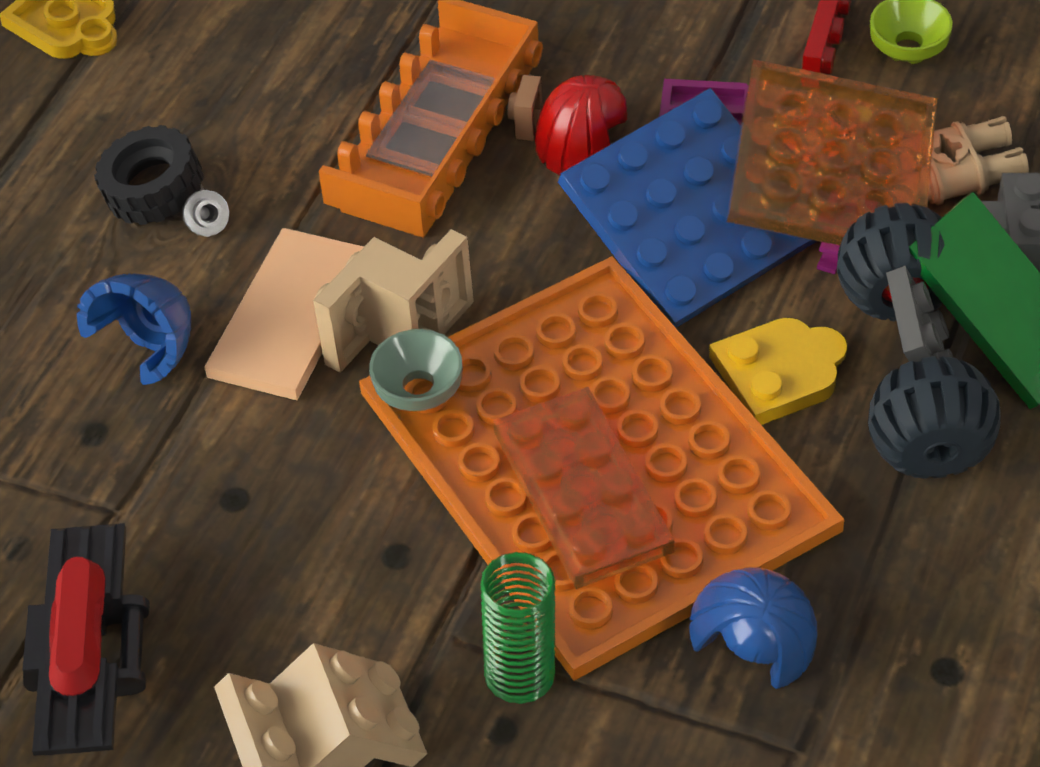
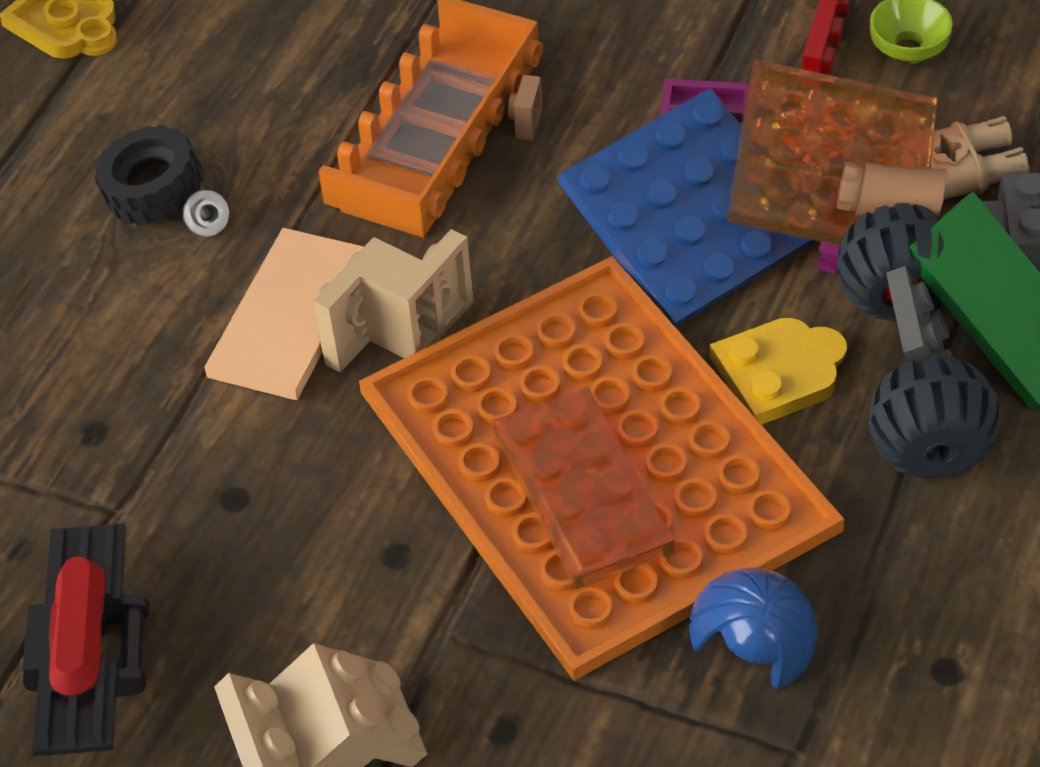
blue hair [77,273,192,385] -> none
sand green piece [369,329,463,411] -> none
green piece [480,552,556,704] -> none
red hair [535,75,628,175] -> none
none -> medium nougat plant [836,161,947,216]

